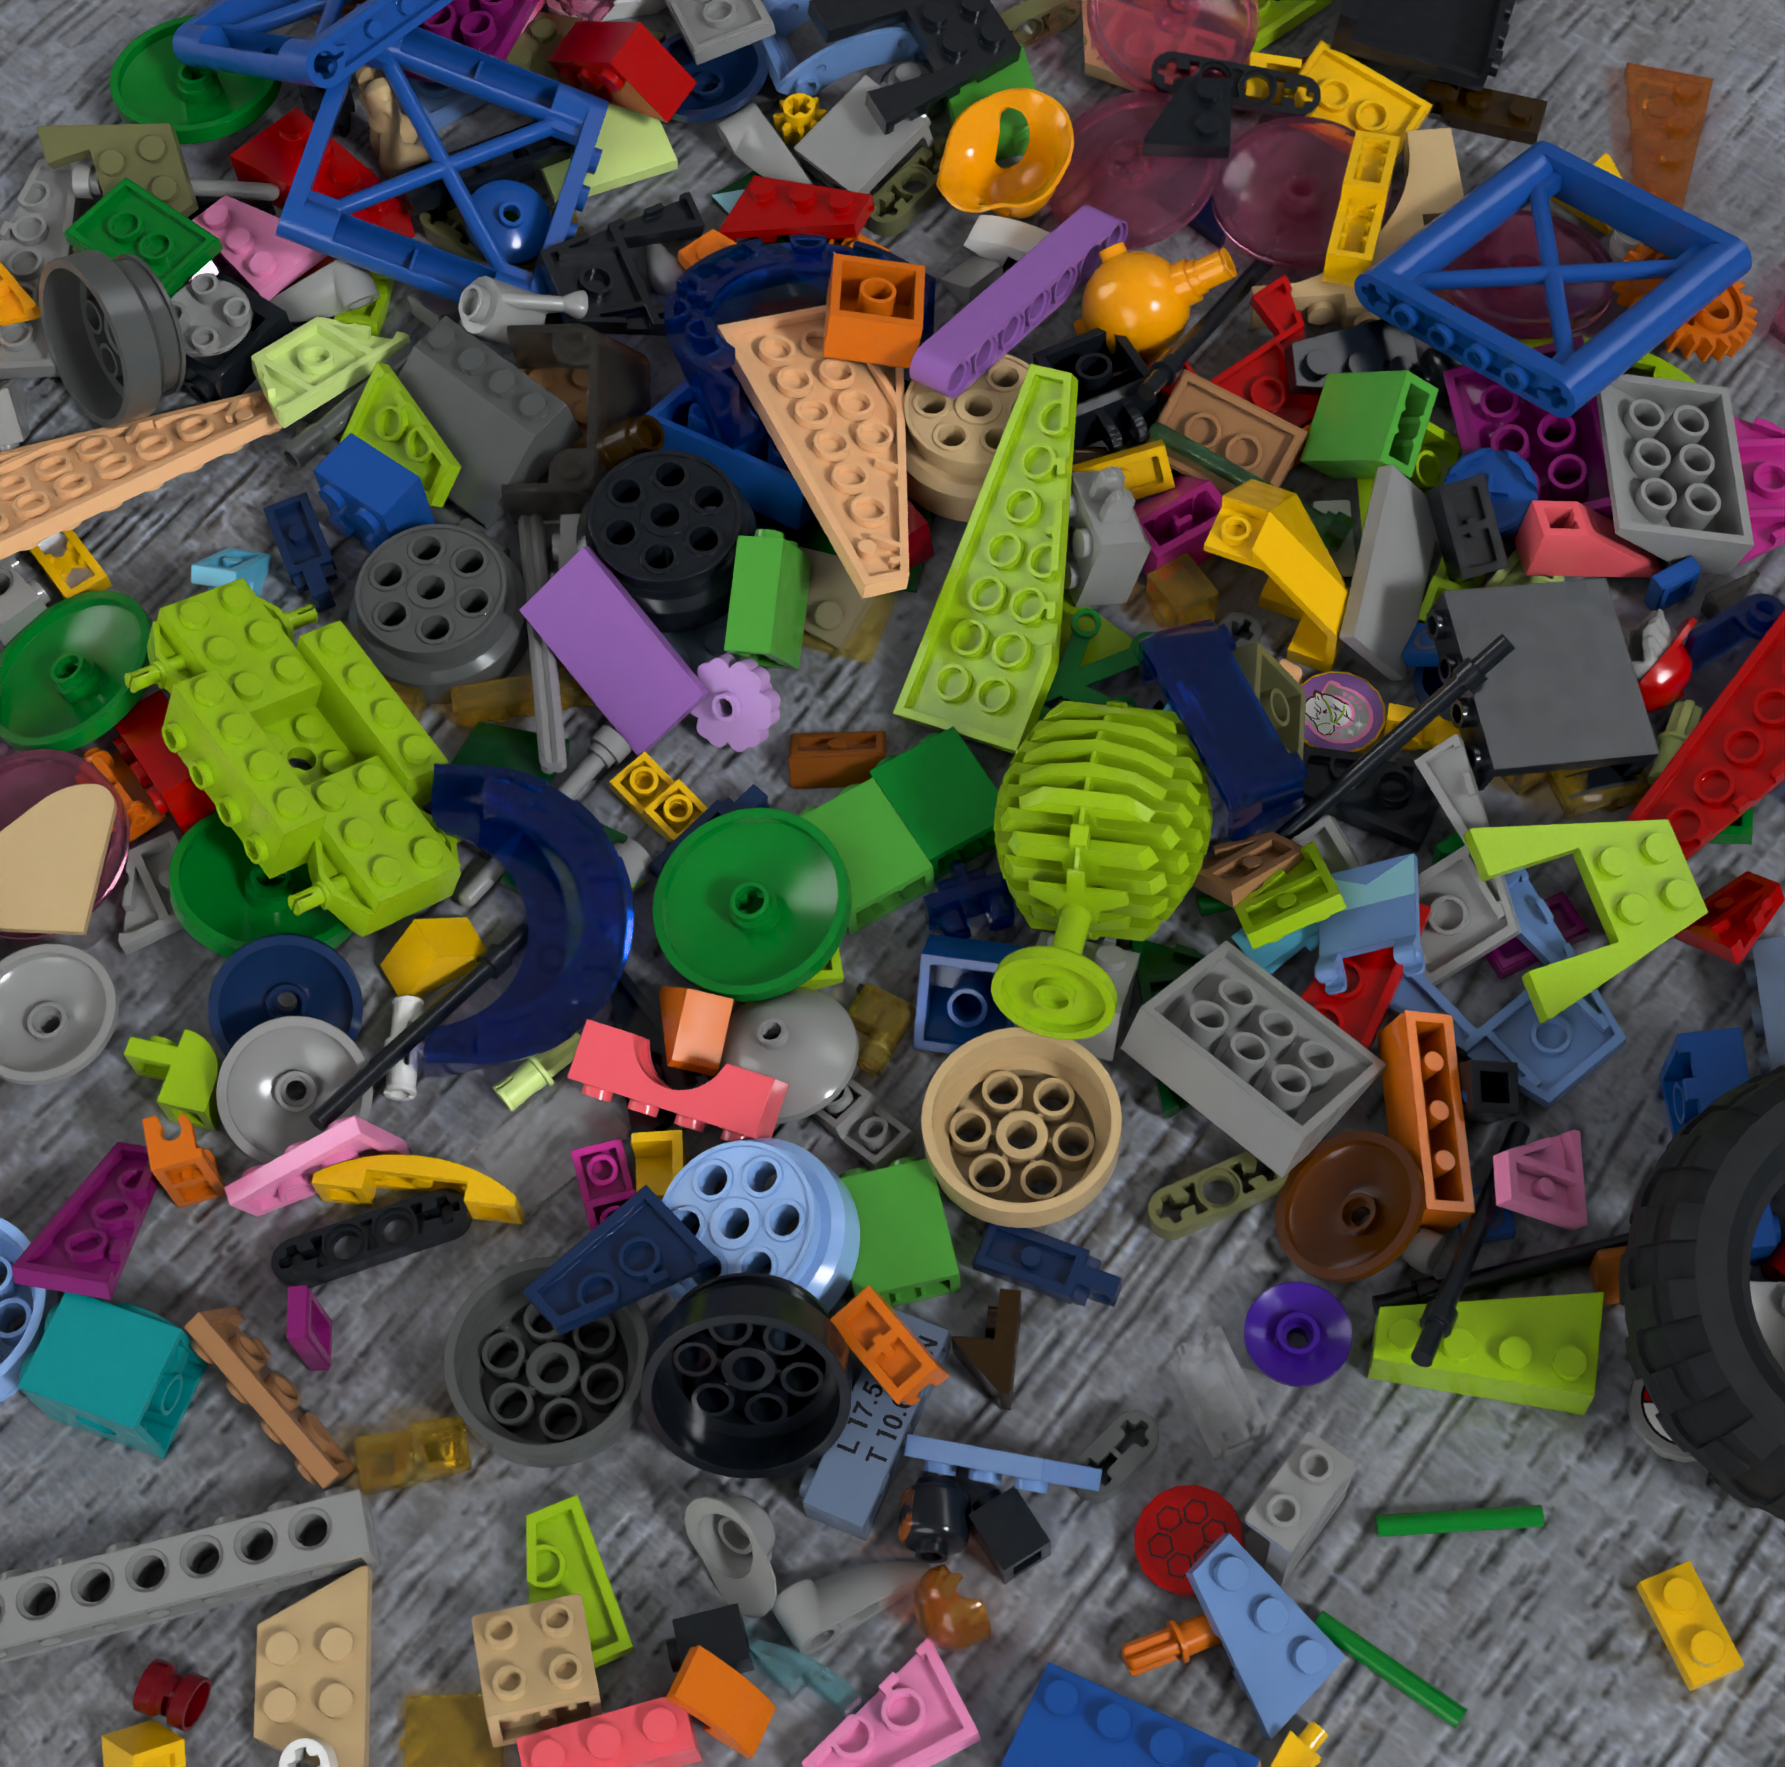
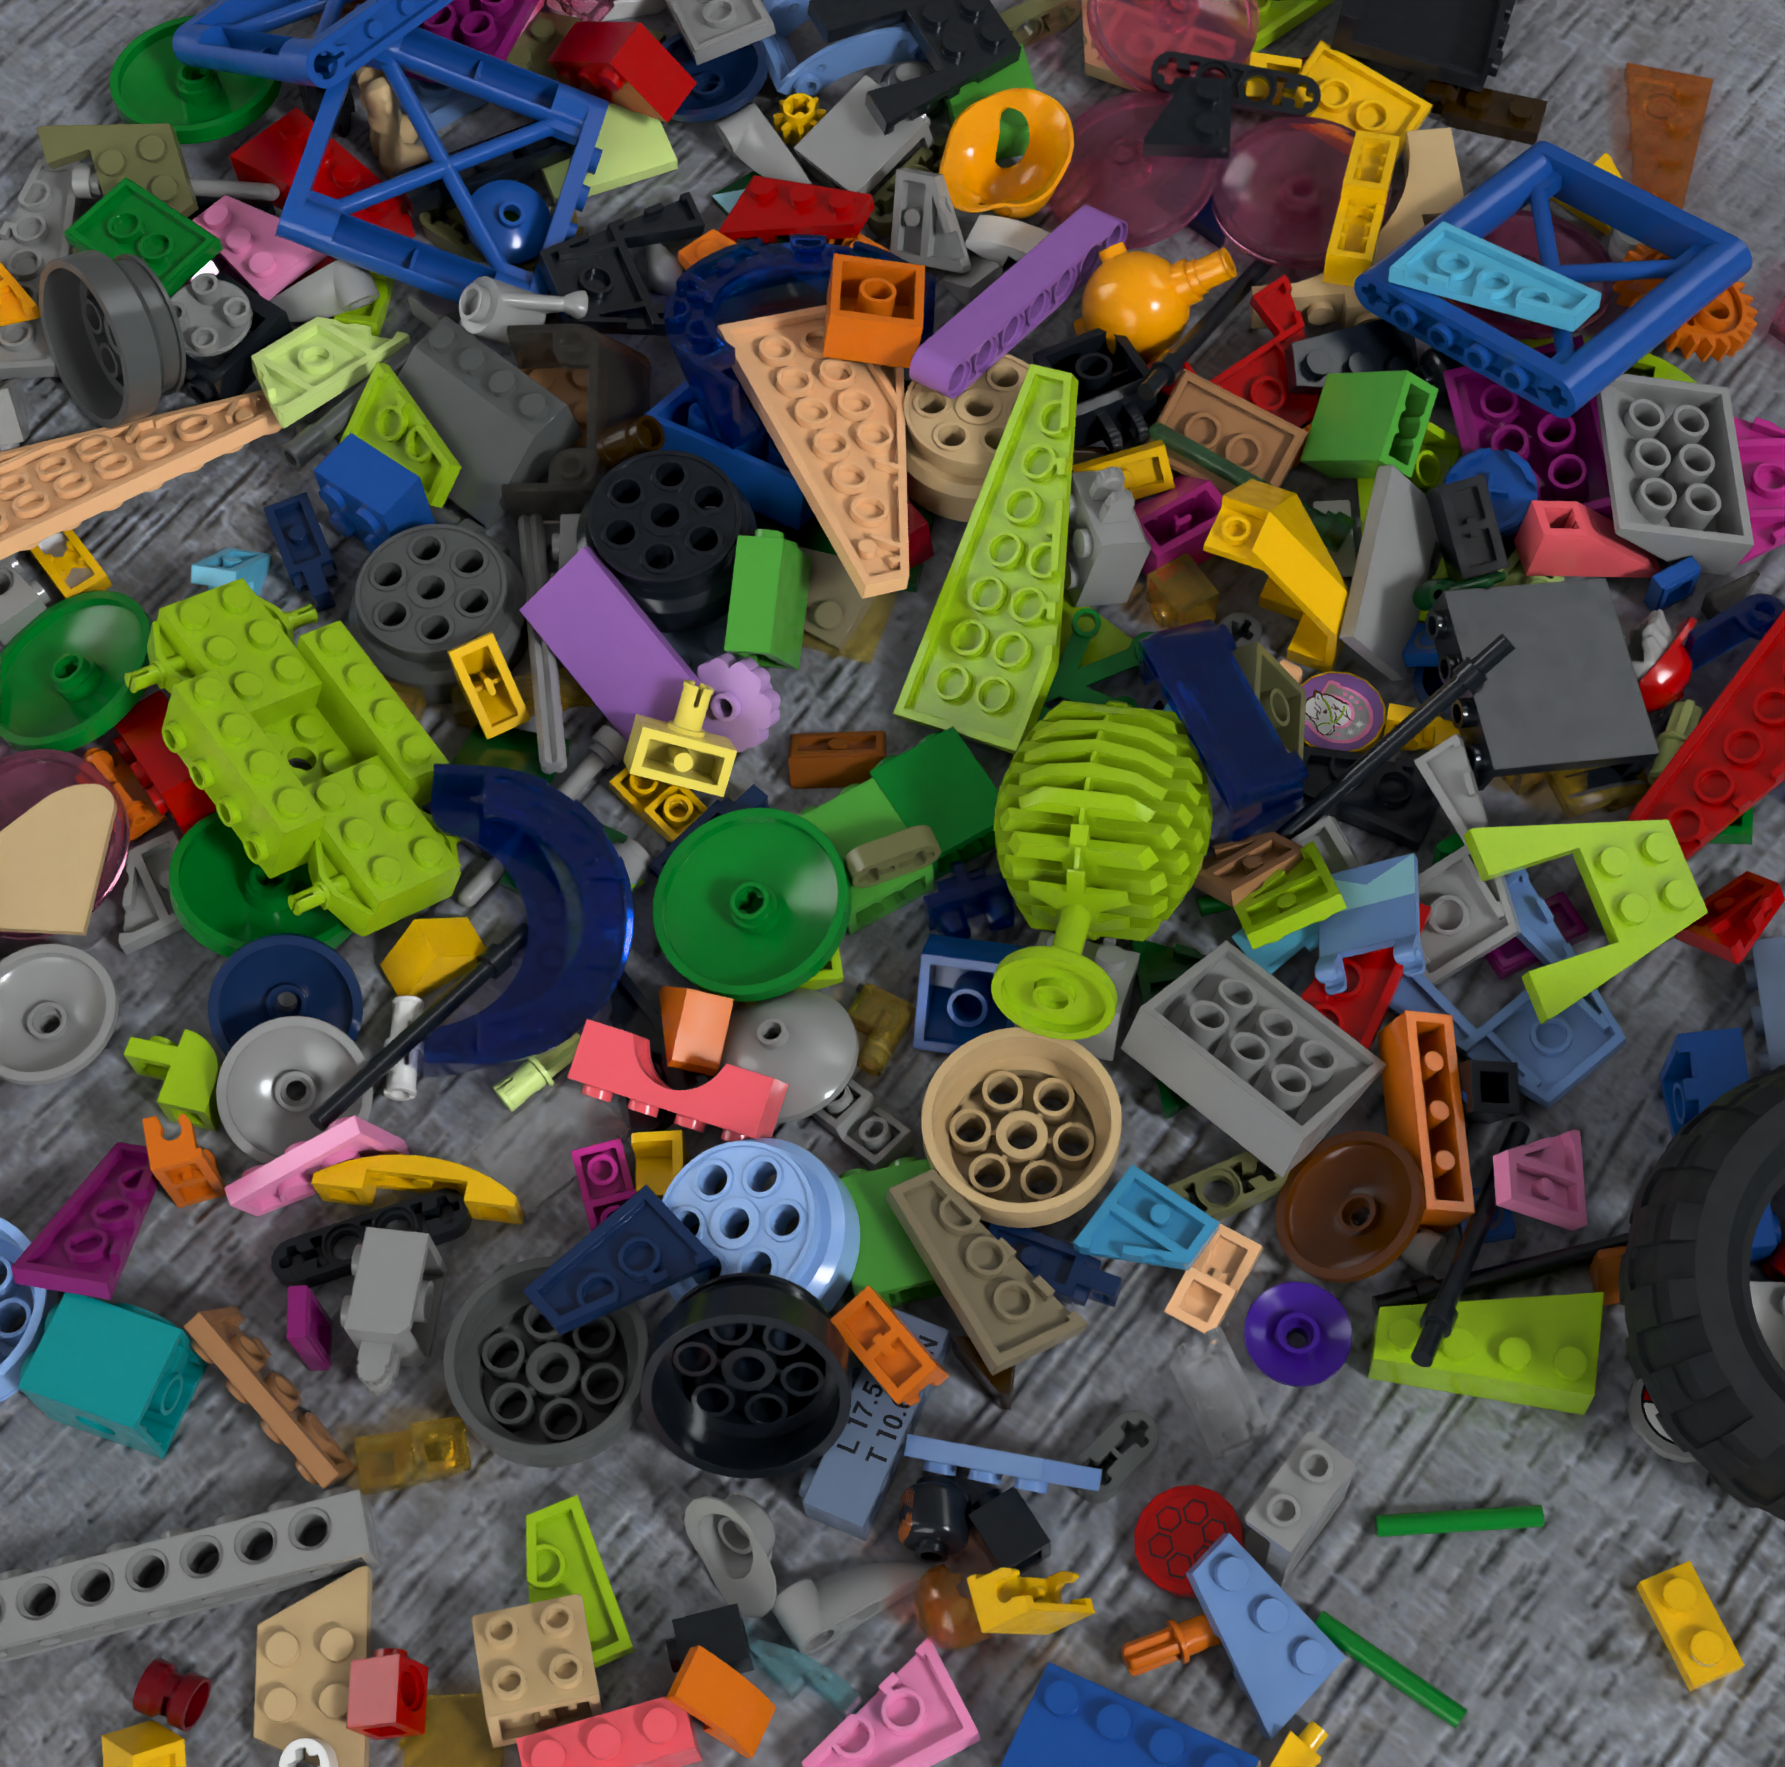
none -> light grey hinge [340,1227,448,1397]
none -> brick [346,1648,428,1740]
none -> yellow slope [447,632,531,740]
none -> light yellow brick [623,680,737,797]
none -> olive beam [843,825,941,888]
none -> dark tan wing [885,1169,1088,1376]
none -> light grey wing [889,168,971,274]
none -> yellow hinge [966,1567,1095,1635]
none -> dark azure wing [1073,1164,1220,1271]
none -> light nougat slope [1164,1224,1263,1338]
none -> medium azure wing [1388,221,1602,332]
none -> dark green arm [1413,571,1507,611]

